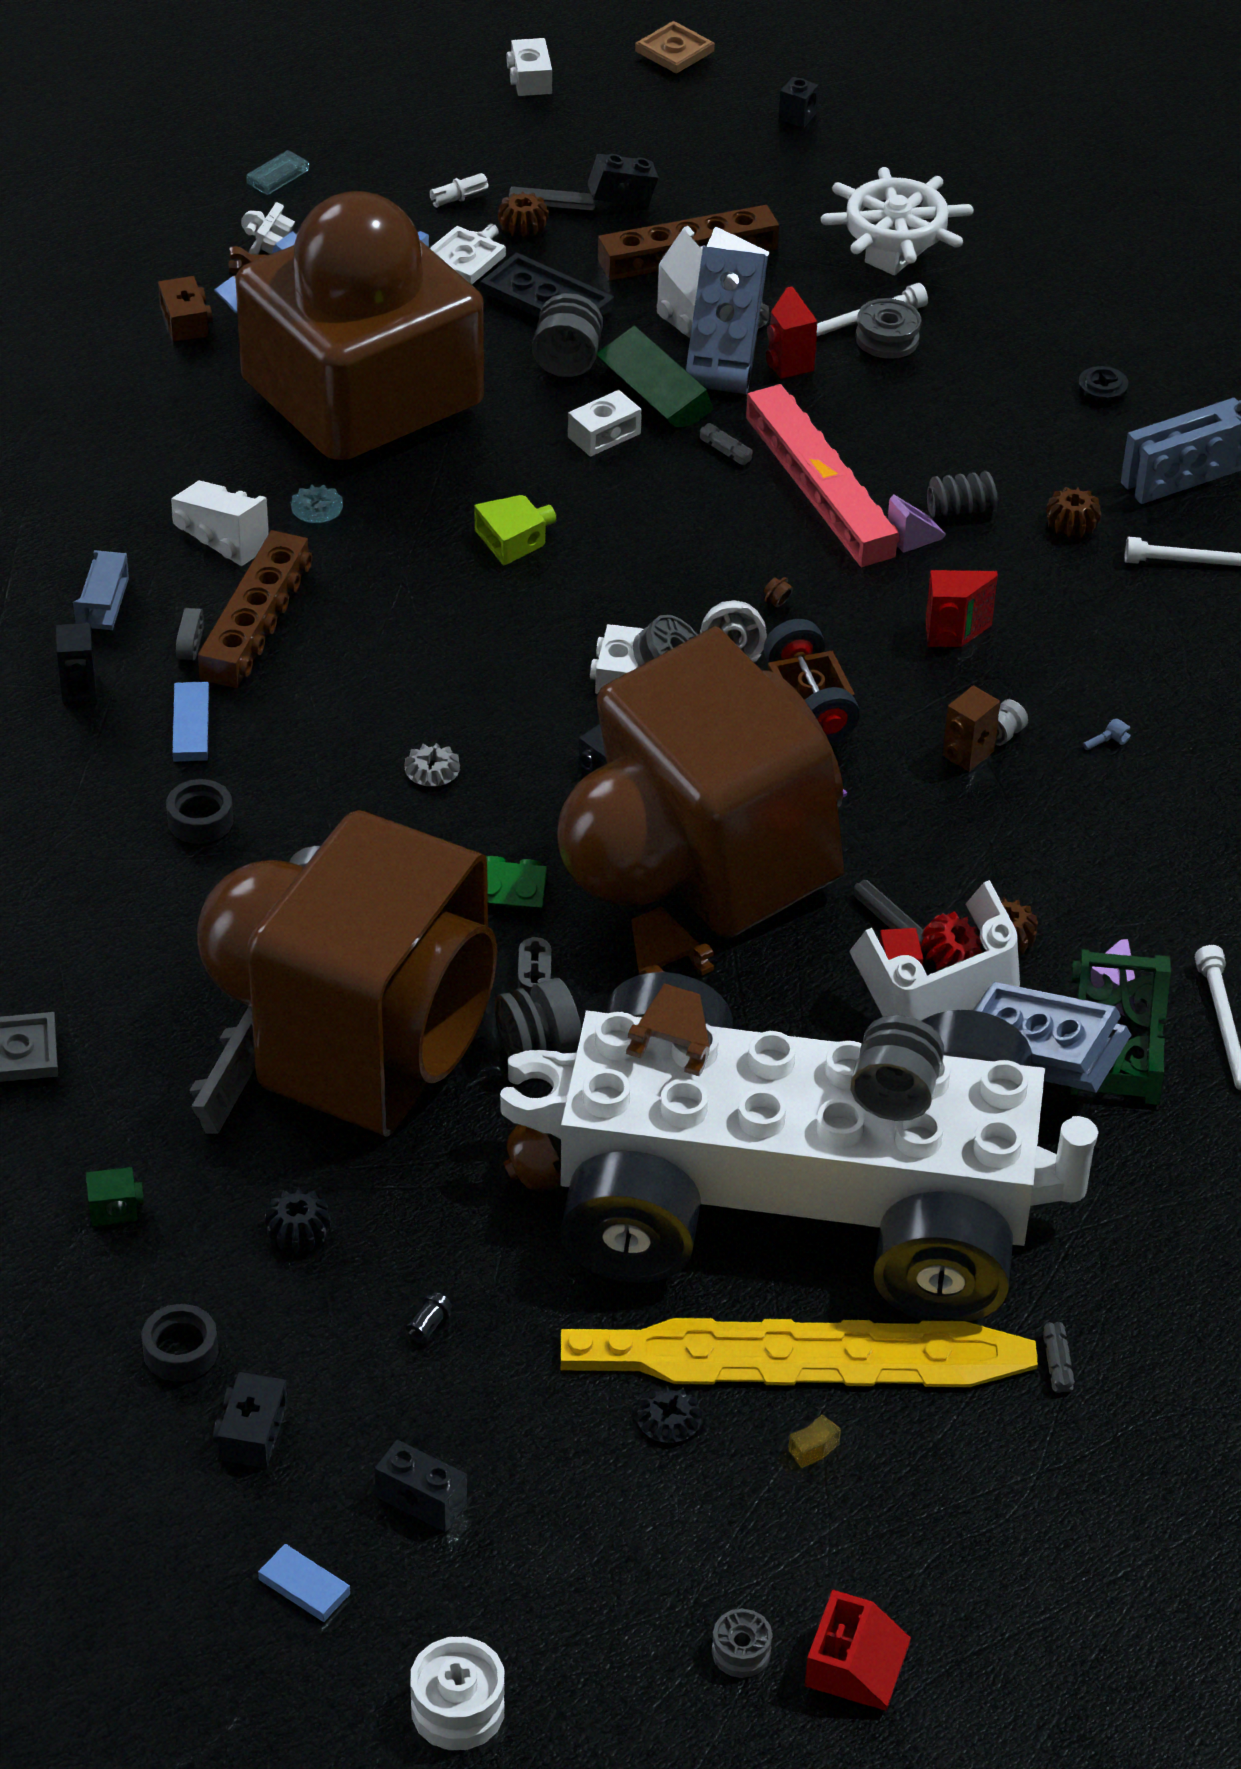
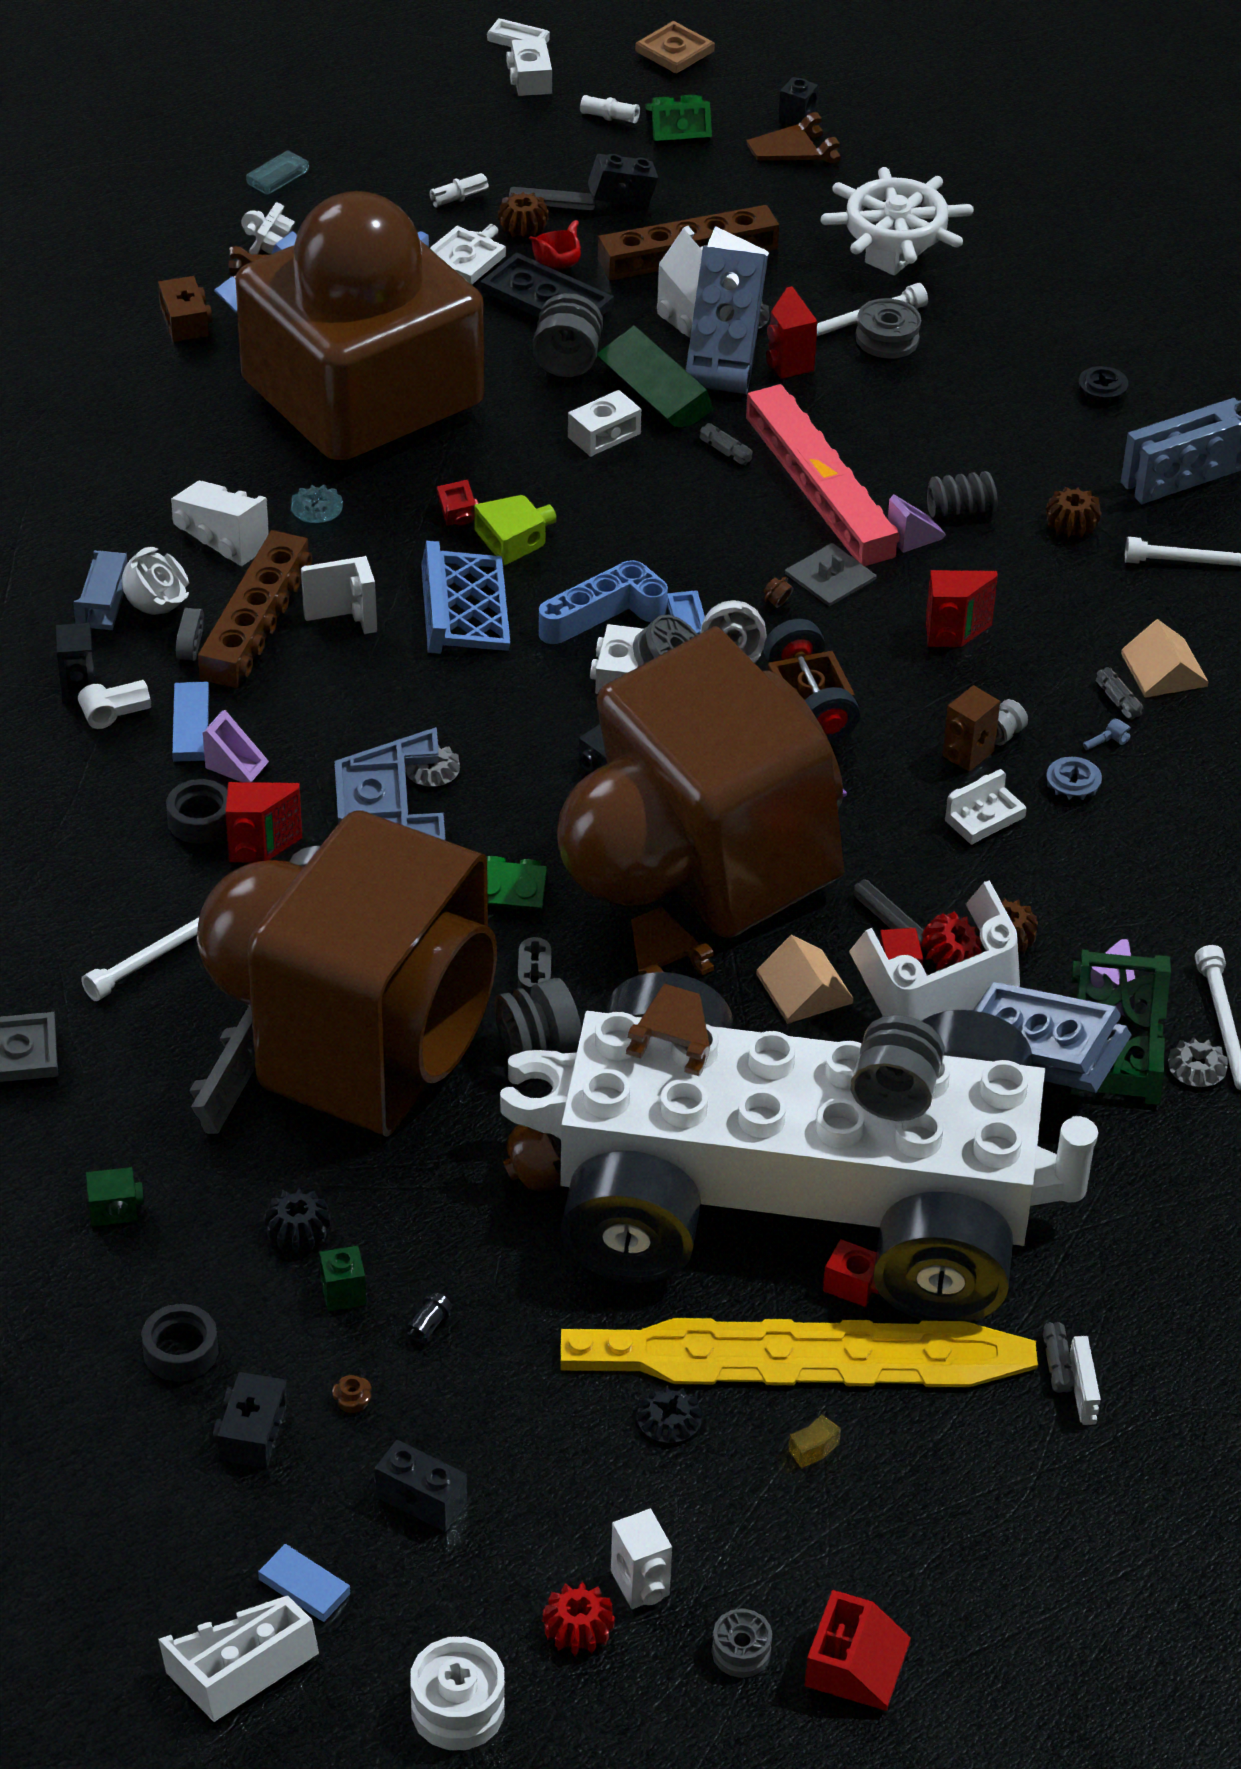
none -> white piece [78,680,151,729]
none -> white piece [82,917,199,1001]
none -> white cylinder [121,547,189,615]
none -> white wedge [158,1596,319,1722]
none -> lavender slope [203,710,269,782]
none -> red slope [226,782,302,863]
none -> white bracket [301,556,377,634]
none -> dark green brick [319,1246,367,1312]
none -> reddish brown plate [332,1375,372,1413]
none -> sand blue wing [335,727,445,840]
none -> medium blue fence [421,541,510,654]
none -> red bracket [436,480,479,526]
none -> white tile [487,18,549,47]
none -> red hair [529,220,581,271]
none -> medium blue beam [539,560,668,644]
none -> red gear [543,1581,615,1657]
none -> white pin [580,95,640,123]
none -> white brick [611,1508,672,1609]
none -> green bracket [645,95,712,141]
none -> medium blue tile [667,591,705,635]
none -> reddish brown flag [746,112,841,163]
none -> light nougat slope [756,935,853,1024]
none -> dark grey piece [785,543,877,607]
none -> red brick [823,1239,880,1307]
none -> white bracket [945,769,1027,845]
none -> sand blue gear [1046,757,1102,800]
none -> white tile [1070,1336,1101,1425]
none -> dark grey axle [1096,667,1143,720]
none -> light nougat slope [1121,619,1208,698]
none -> light grey gear [1168,1037,1228,1087]

